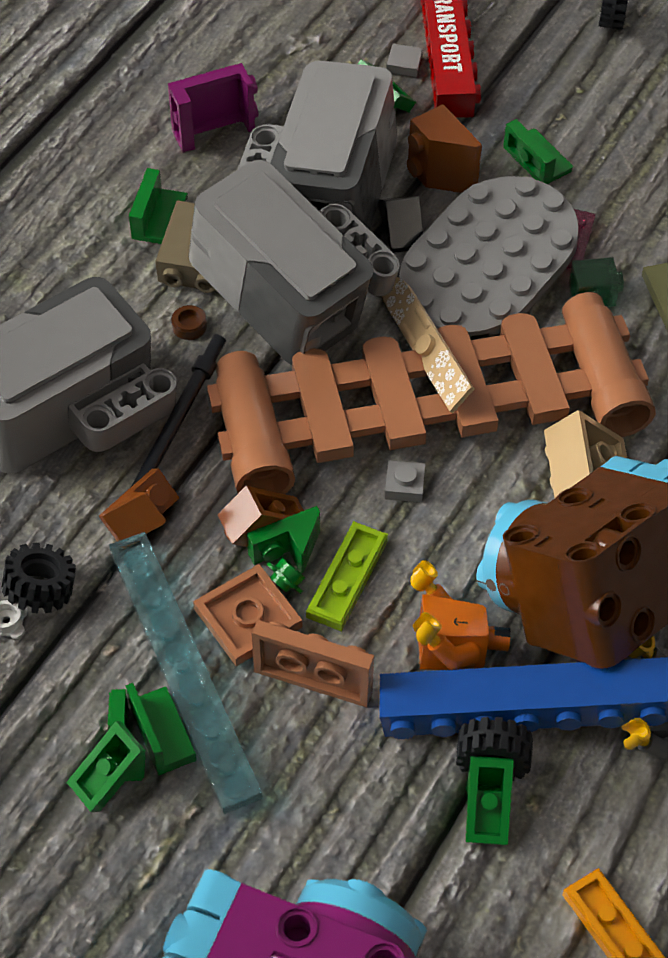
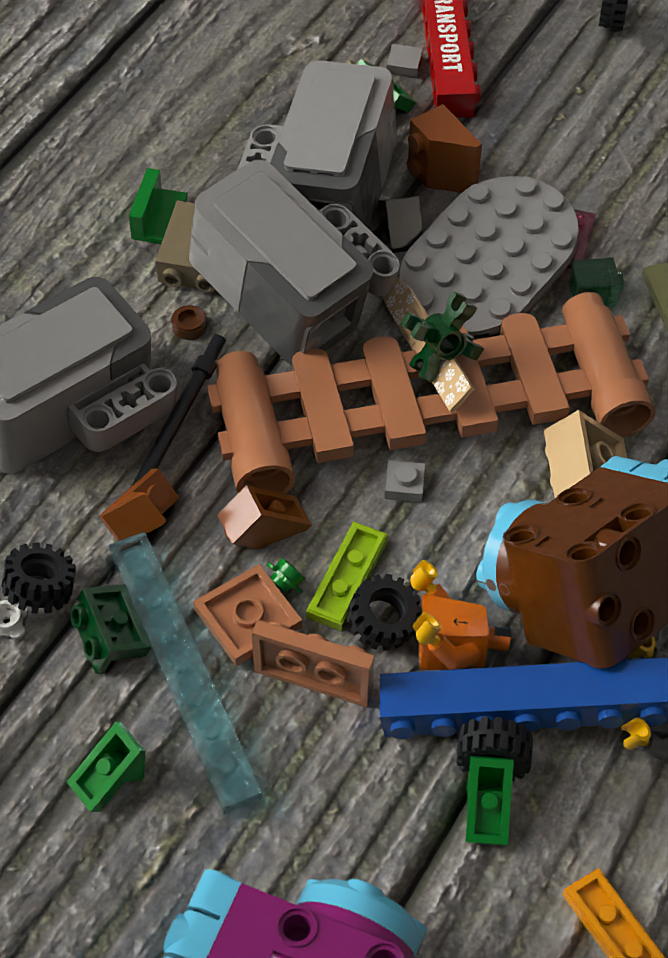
green tile [108,689,129,730] -> none
green panel [125,683,197,776] -> none
magenta panel [168,63,259,153] -> none
green slope [247,506,320,574] -> none
green panel [503,119,573,184] -> none
none -> dark green bracket [70,584,152,674]
none -> black tyre [347,574,422,651]
none -> dark green pin [400,291,484,382]

